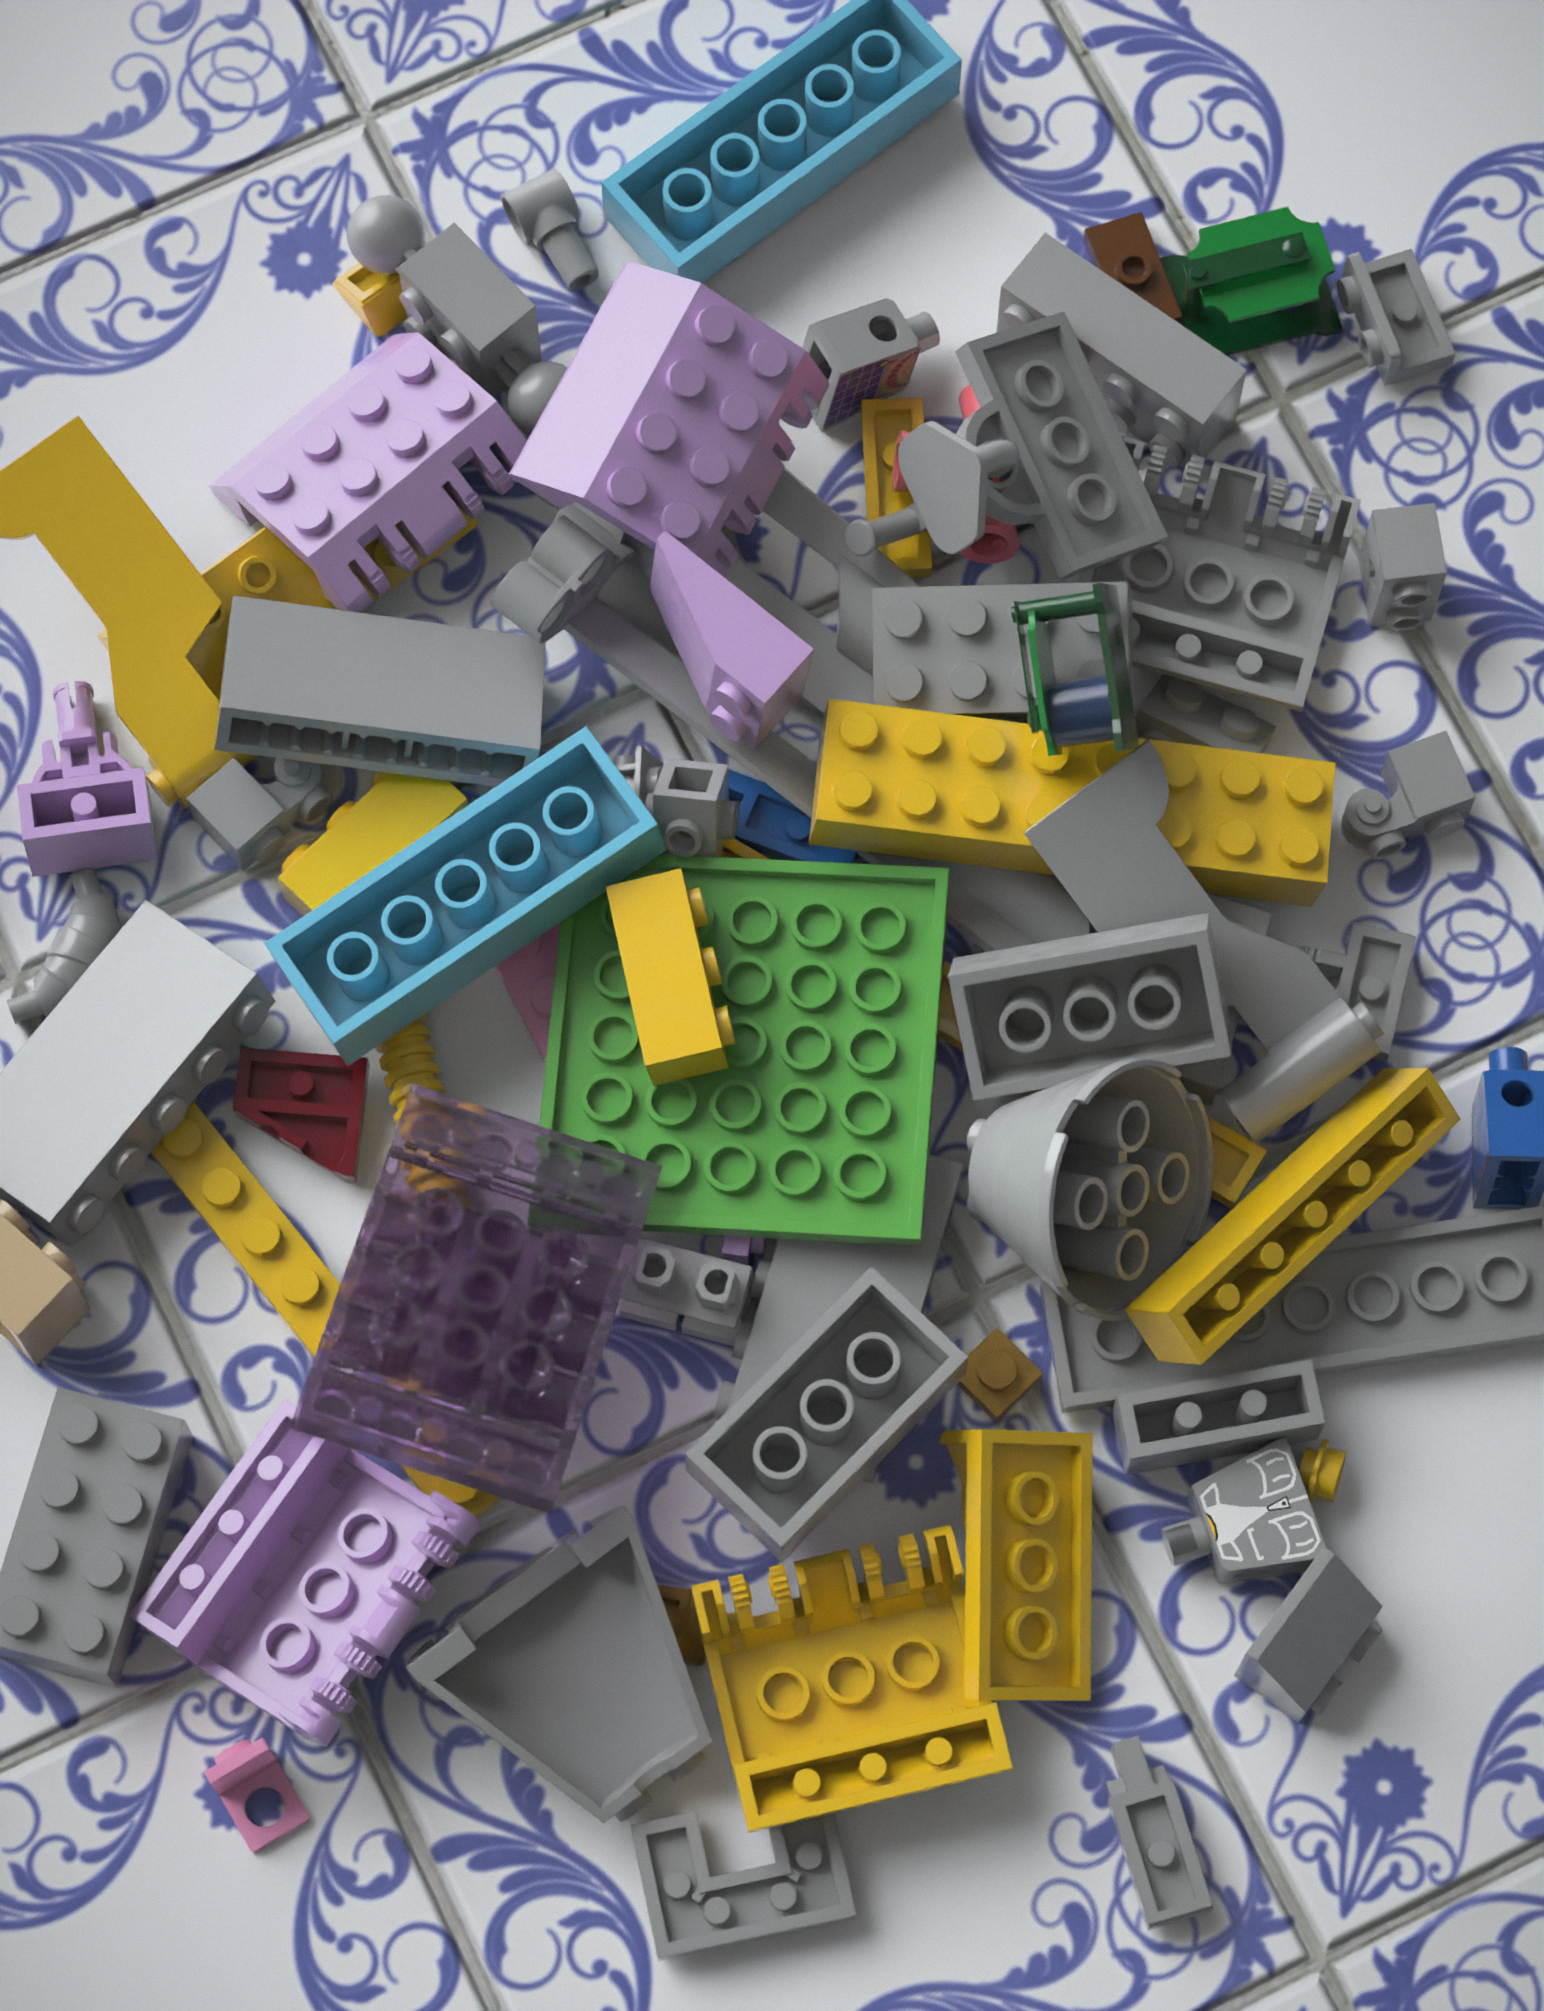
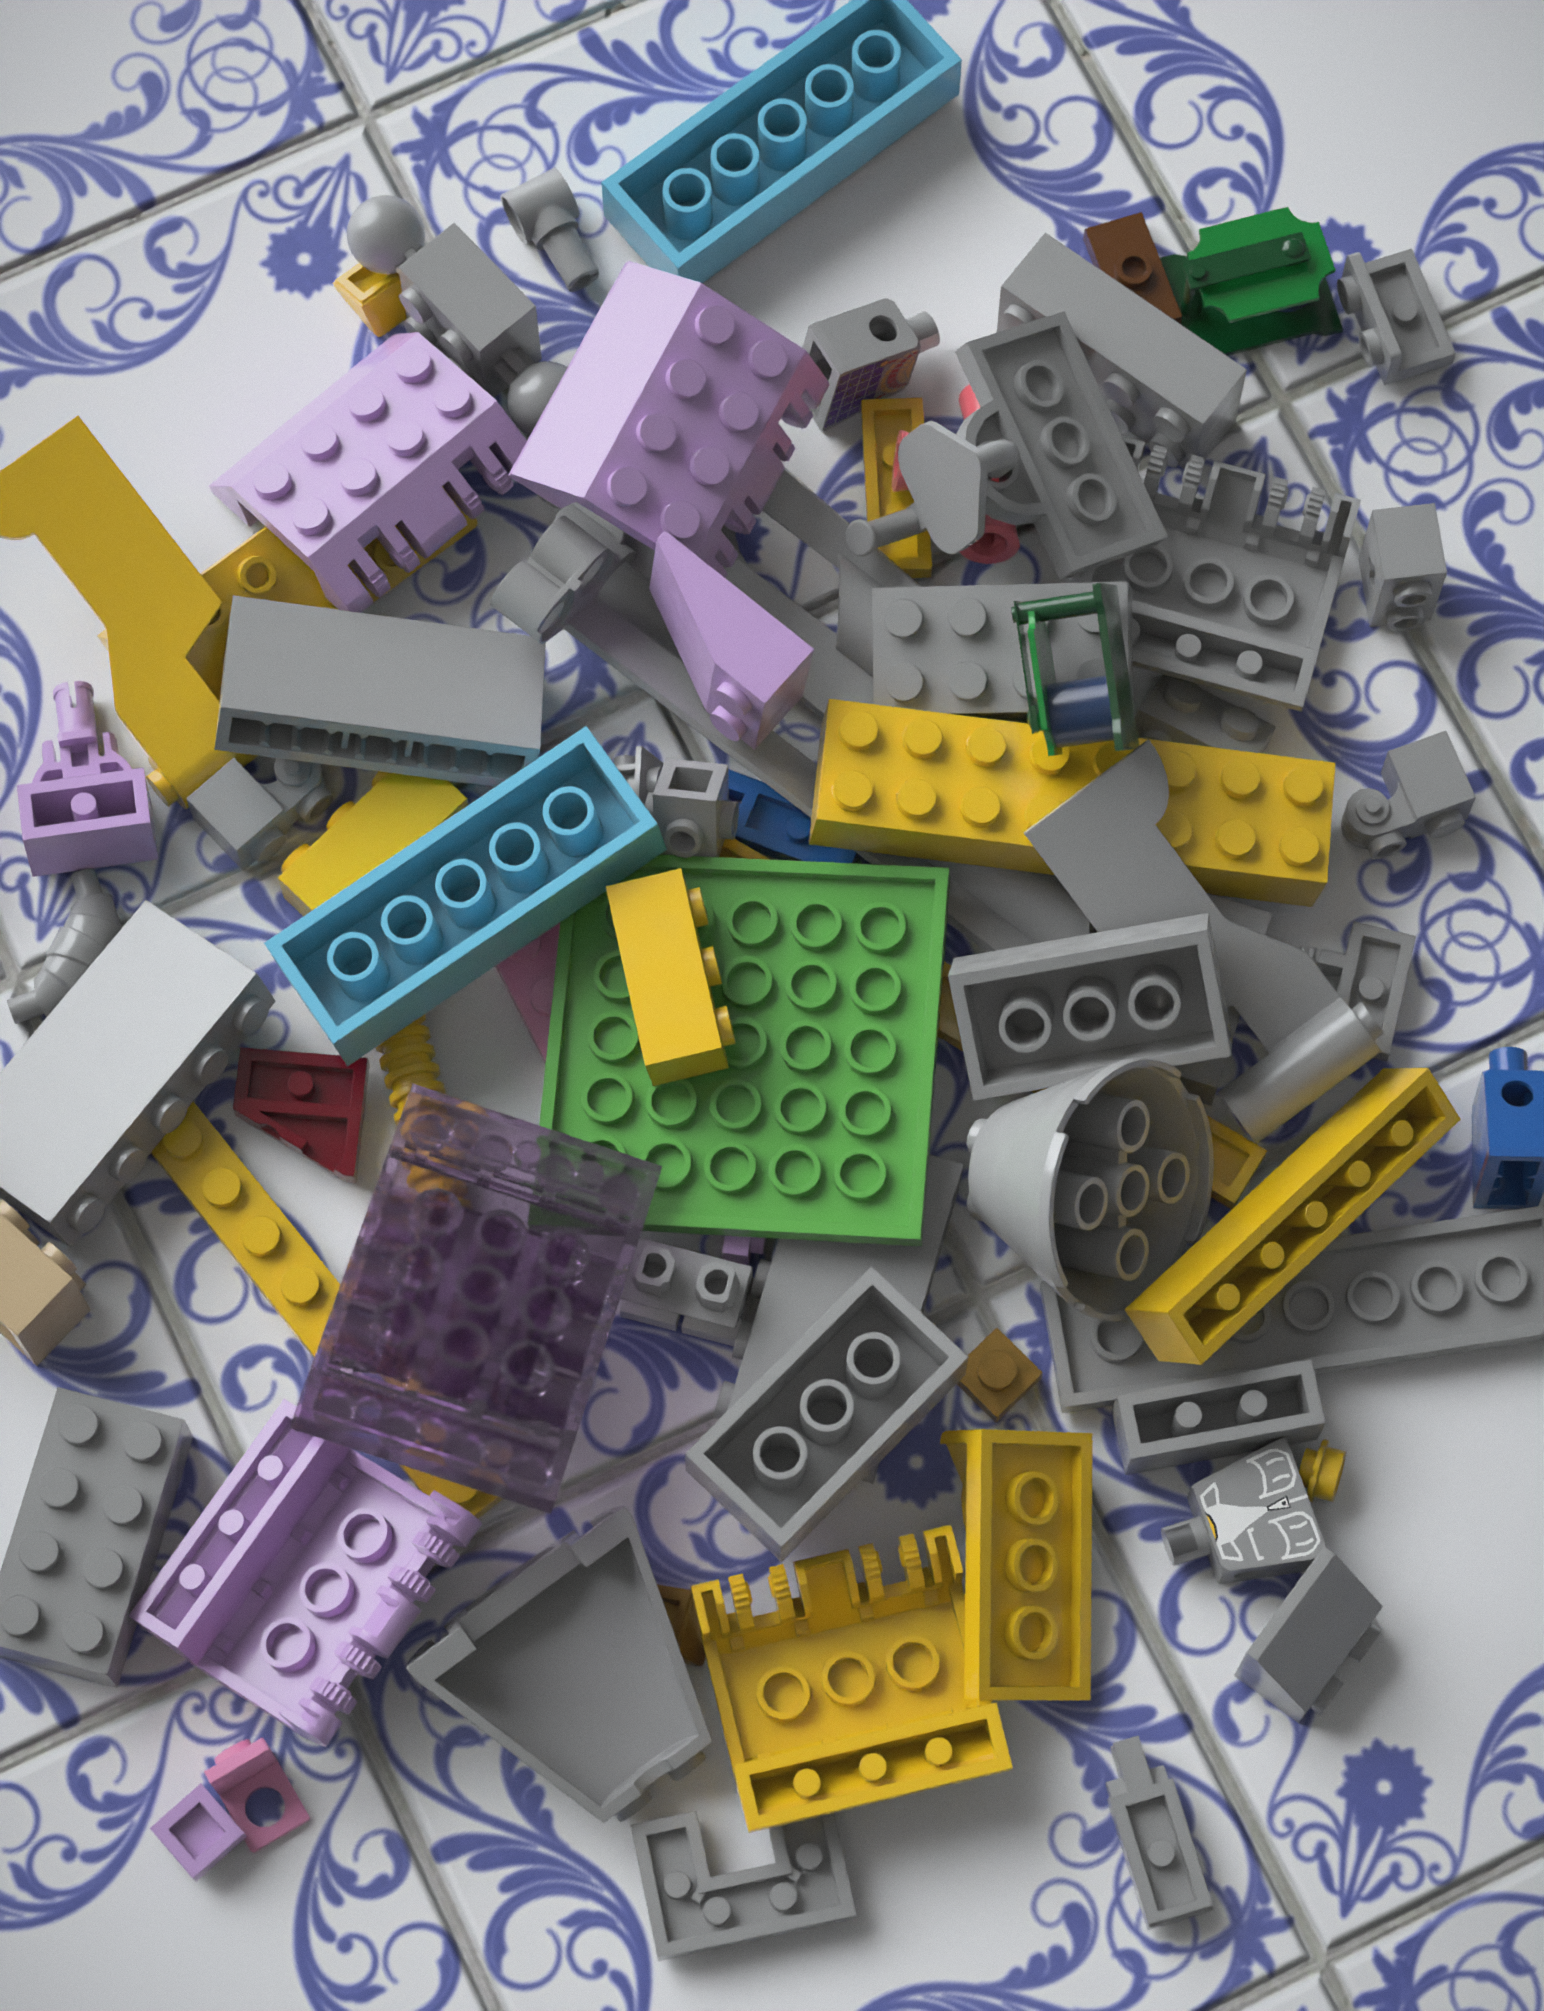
none -> lavender plate [150,1783,247,1882]

